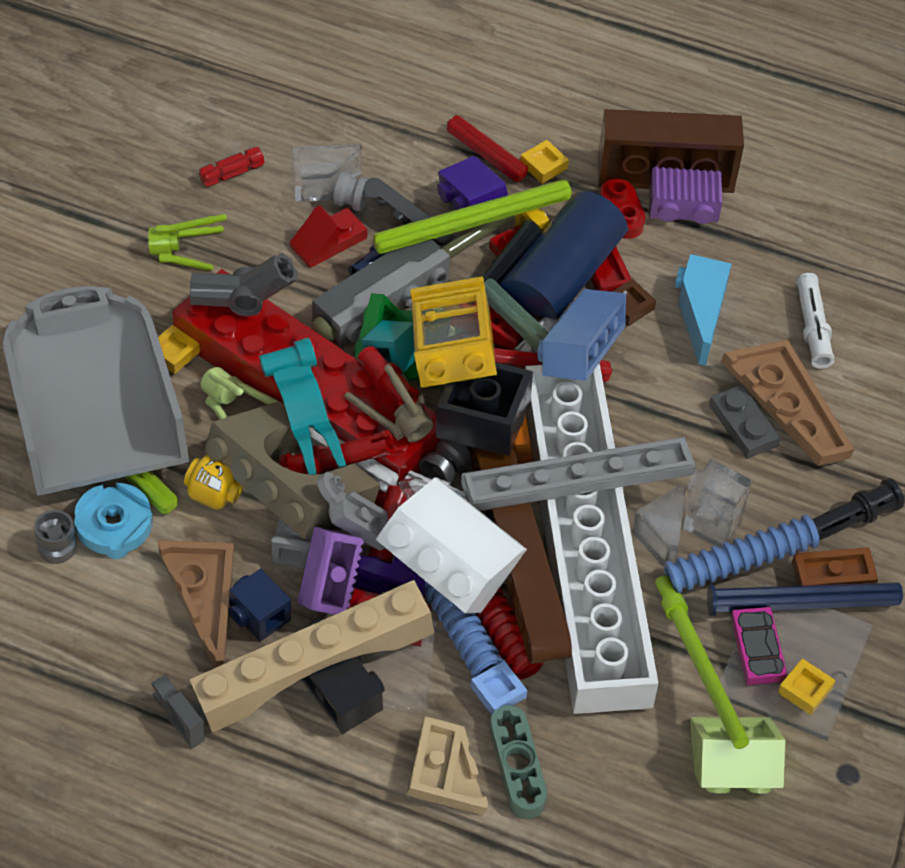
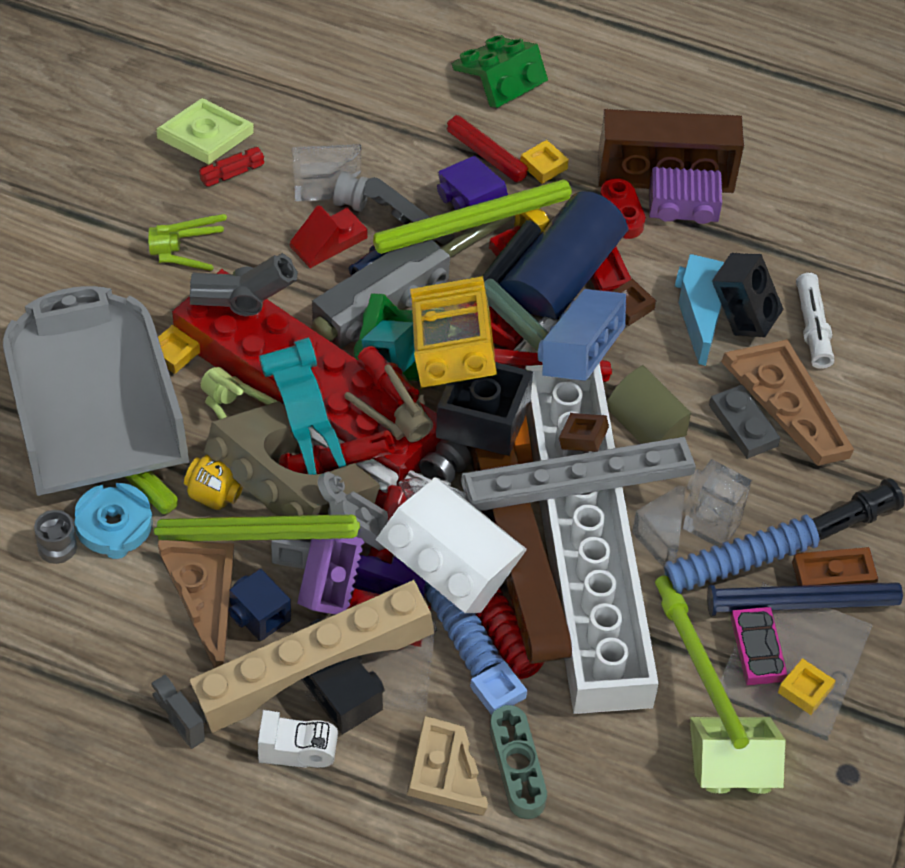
none -> lime axle [154,514,360,541]
none -> yellowish green plate [157,98,254,165]
none -> white leg [258,710,338,768]
none -> green bracket [451,35,548,108]
none -> reddish brown plate [559,413,609,452]
none -> olive brick [607,365,691,444]
none -> black brick [712,253,784,337]

